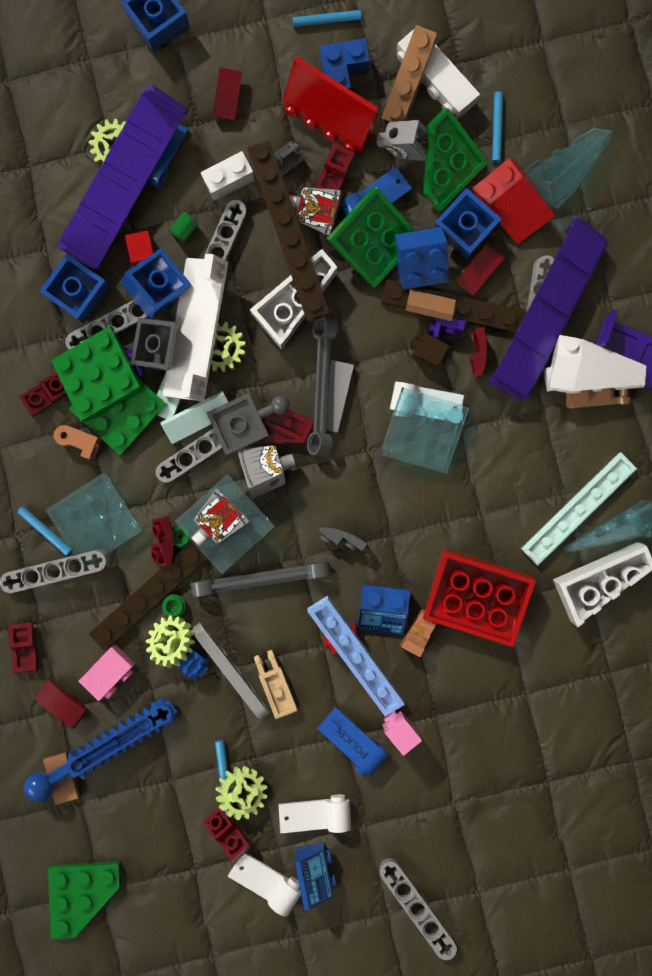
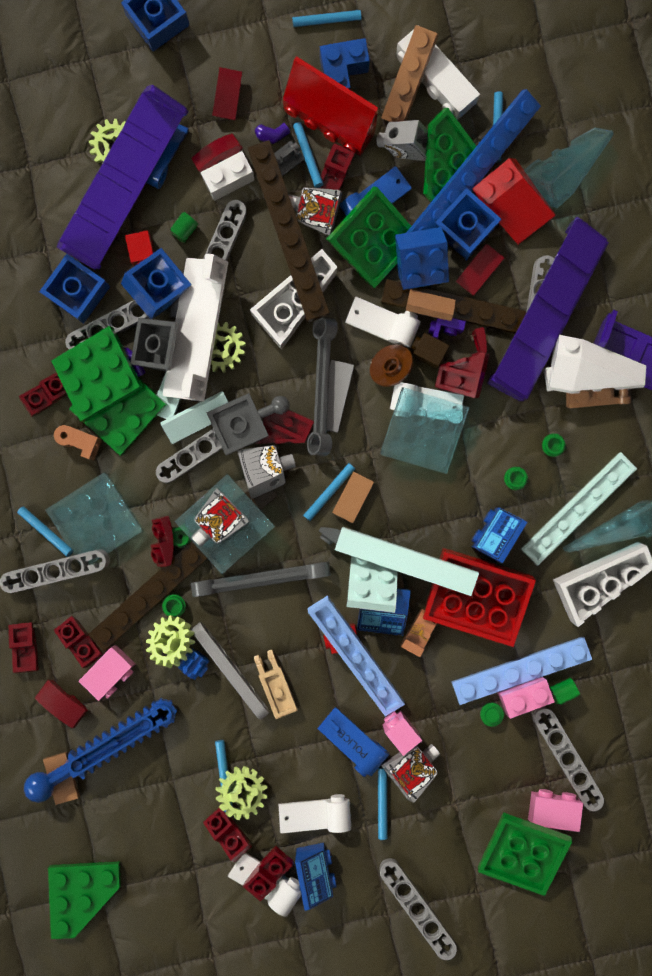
none -> dark red slope [54,616,103,669]
none -> dark red slope [191,133,243,172]
none -> dark red slope [243,846,293,902]
none -> dark purple arm [255,123,290,144]
none -> dark azure bar [293,122,323,188]
none -> dark azure bar [303,463,355,521]
none -> medium nougat tile [332,471,374,523]
none -> light aqua tile [335,527,479,596]
none -> white door [345,297,421,349]
none -> light aqua plate [347,556,398,613]
none -> reddish brown dish [370,344,413,387]
none -> dark azure bar [378,767,388,840]
none -> torso [381,744,440,803]
none -> blue plate [406,89,541,233]
none -> dark red wing [435,353,490,398]
none -> light blue plate [451,636,592,705]
none -> slope [471,508,527,563]
none -> green plate [478,812,572,896]
none -> green plate [480,702,504,727]
none -> bright pink piece [498,677,555,719]
none -> green plate [504,467,528,490]
none -> bright pink piece [528,789,583,832]
none -> light grey beam [533,707,604,811]
none -> green plate [542,434,566,457]
none -> green brick [549,678,580,705]

